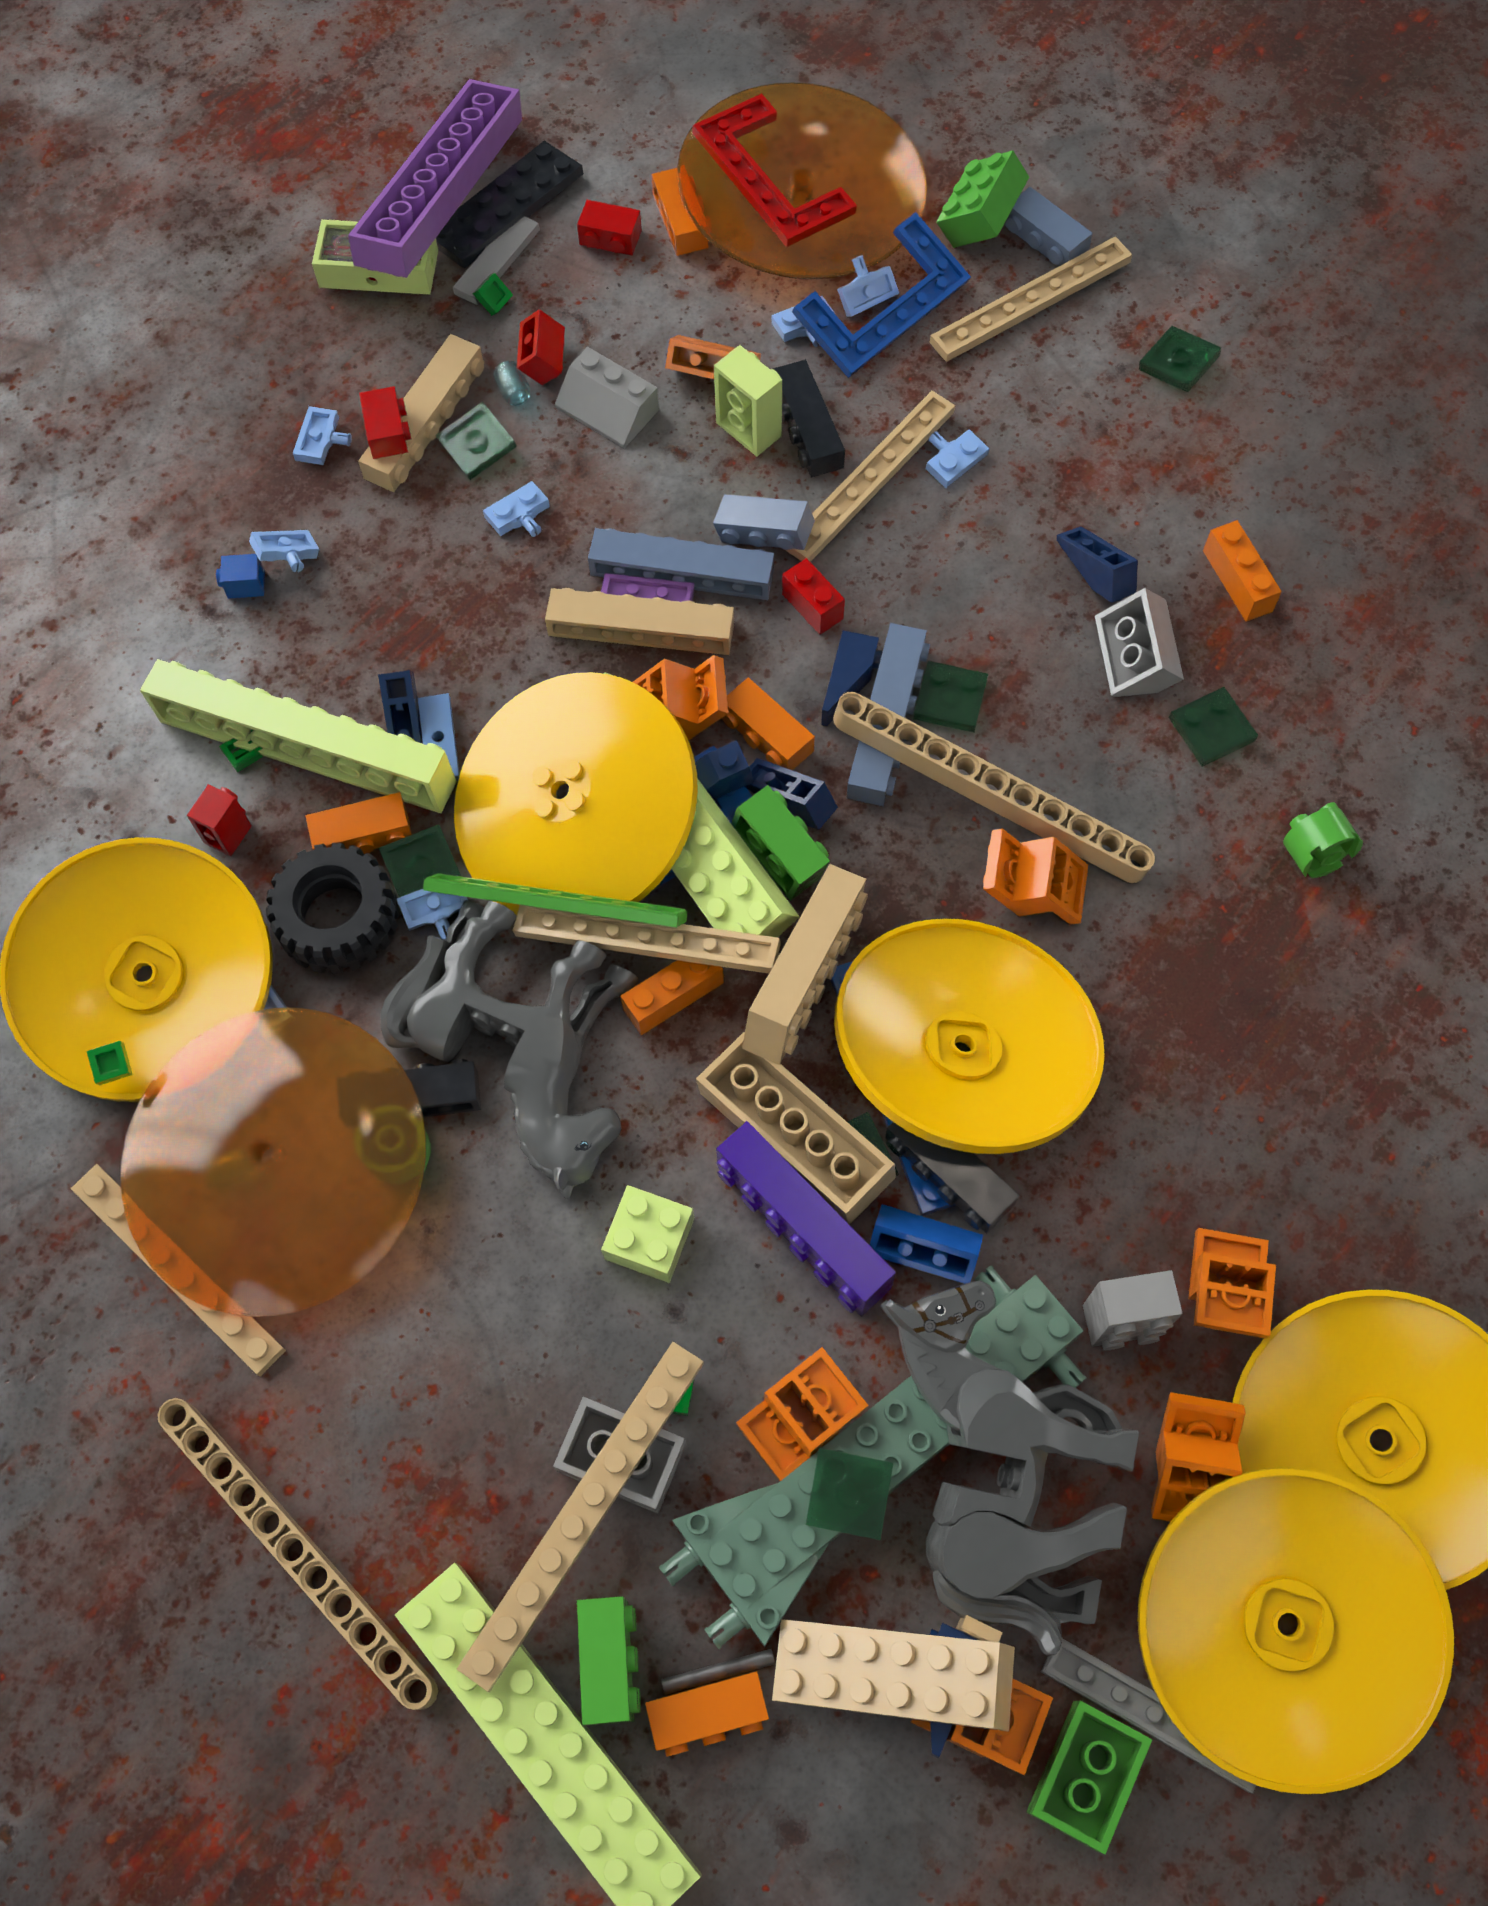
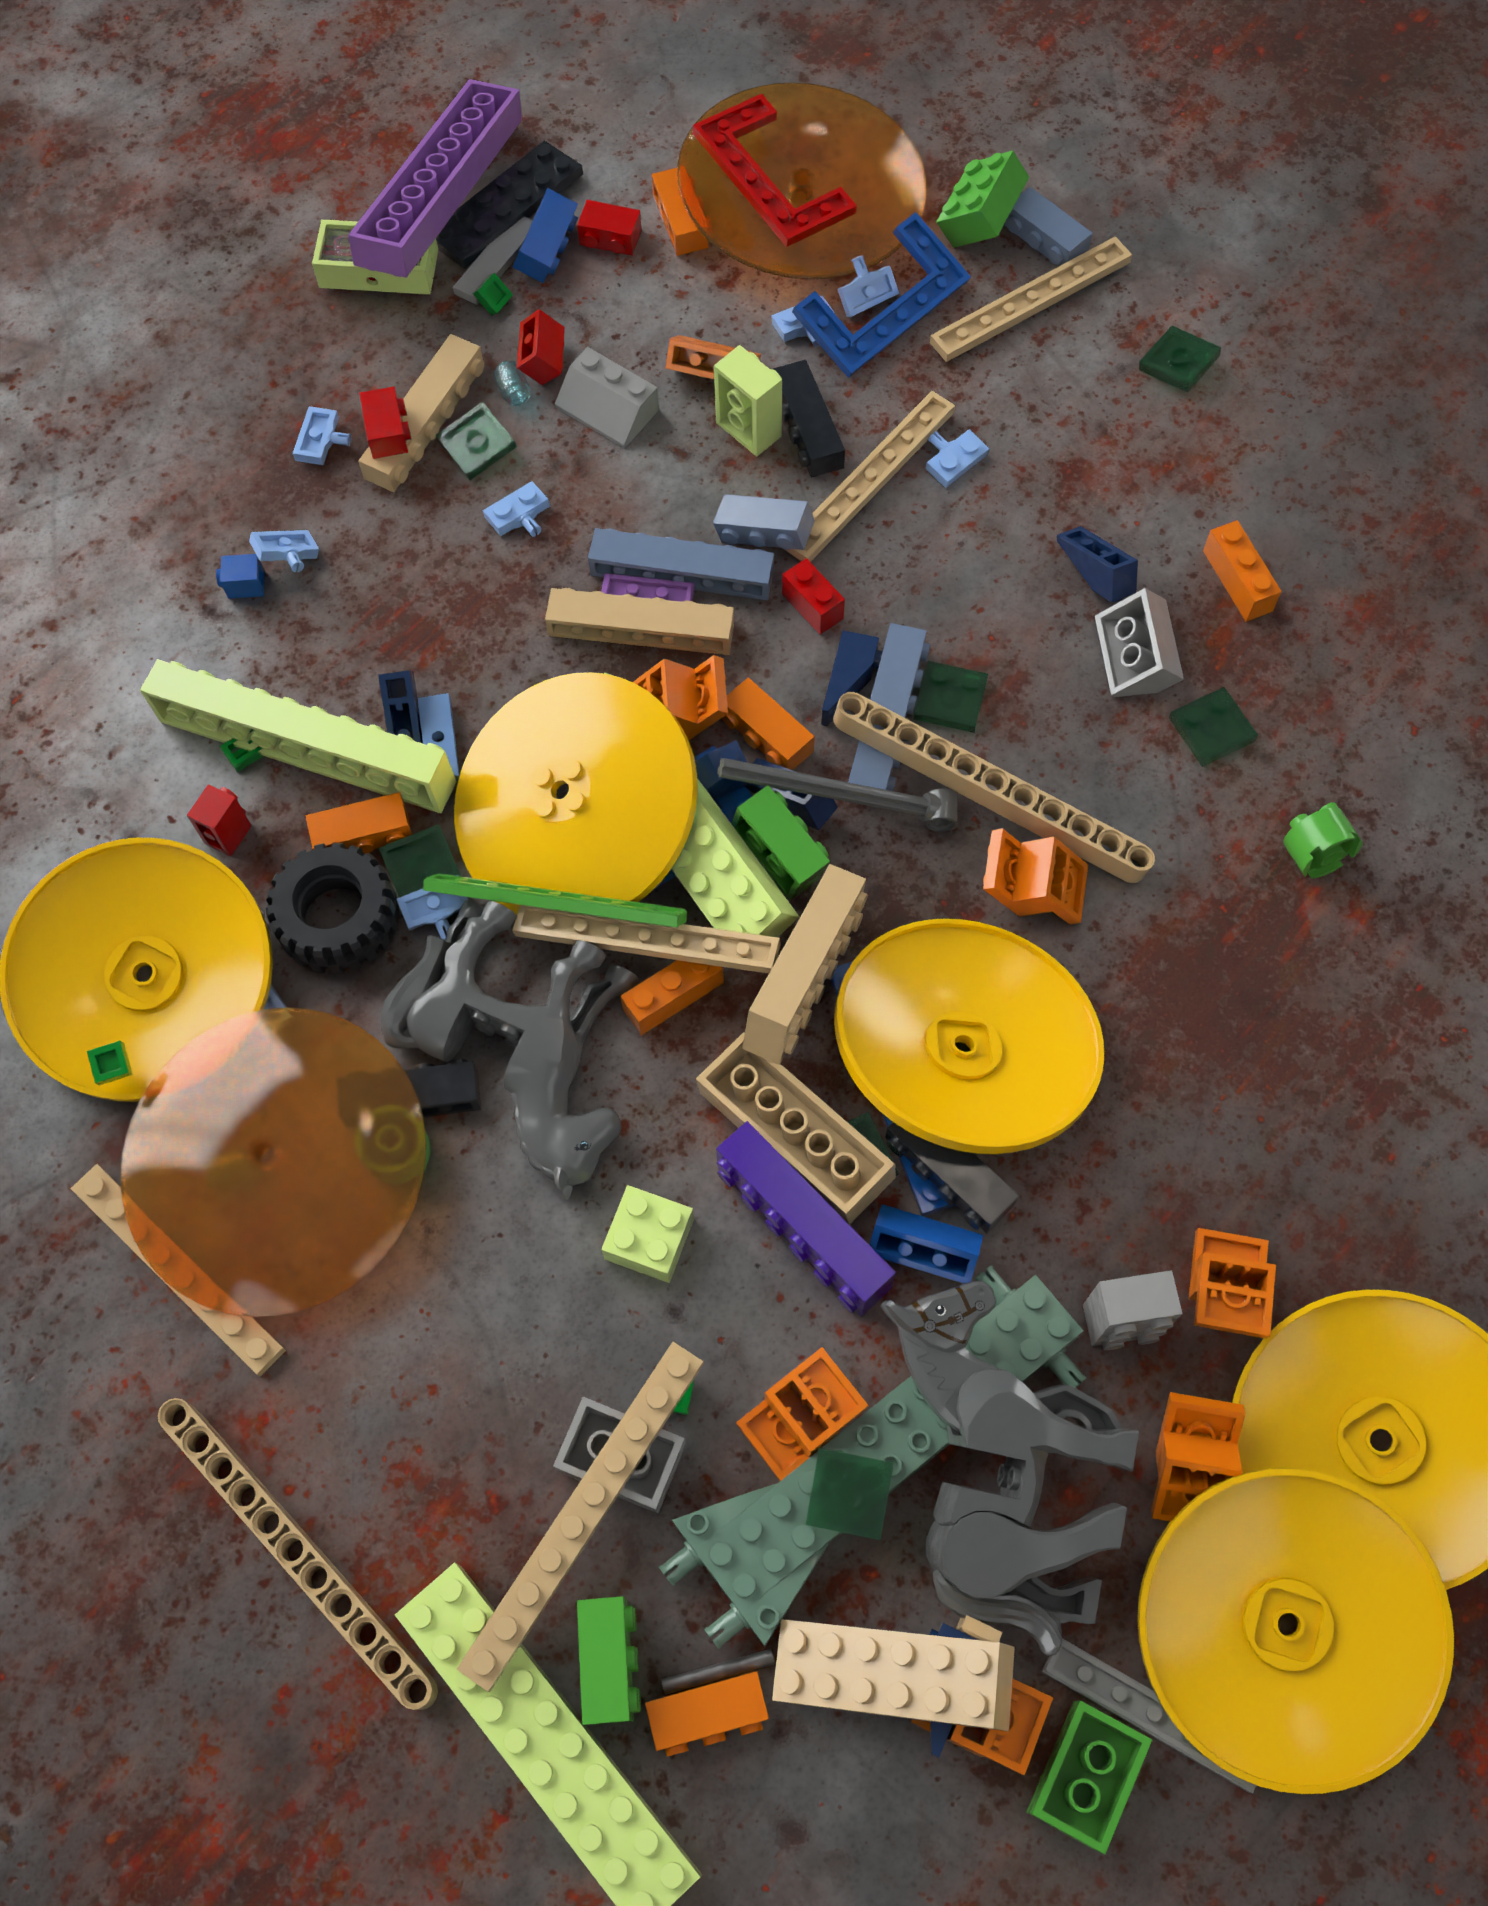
none -> blue brick [513,188,578,283]
none -> dark grey piece [717,758,958,832]

